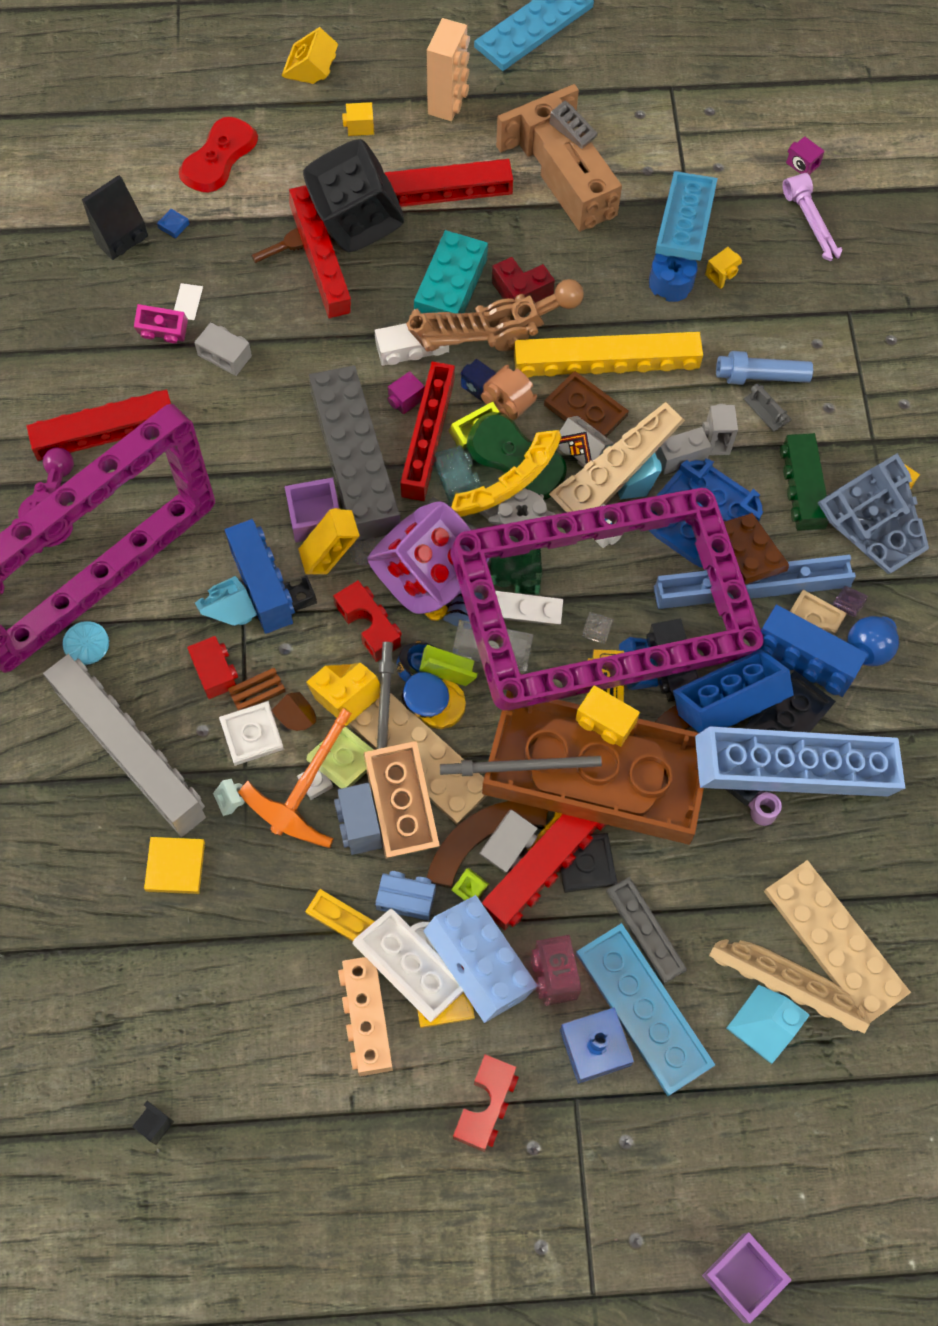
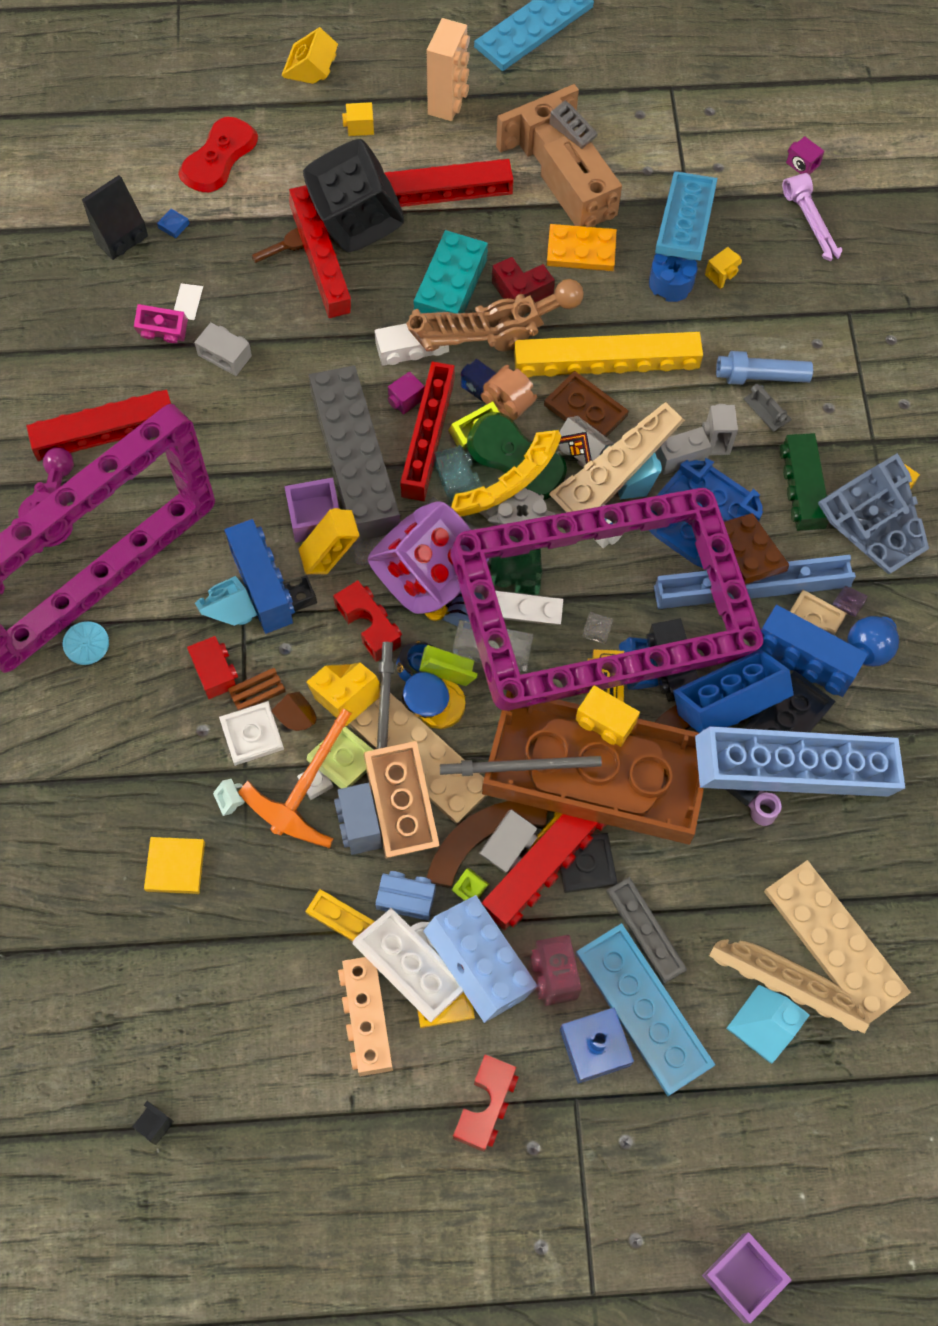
light grey brick [43,654,206,838] -> none
none -> light orange plate [547,224,617,271]

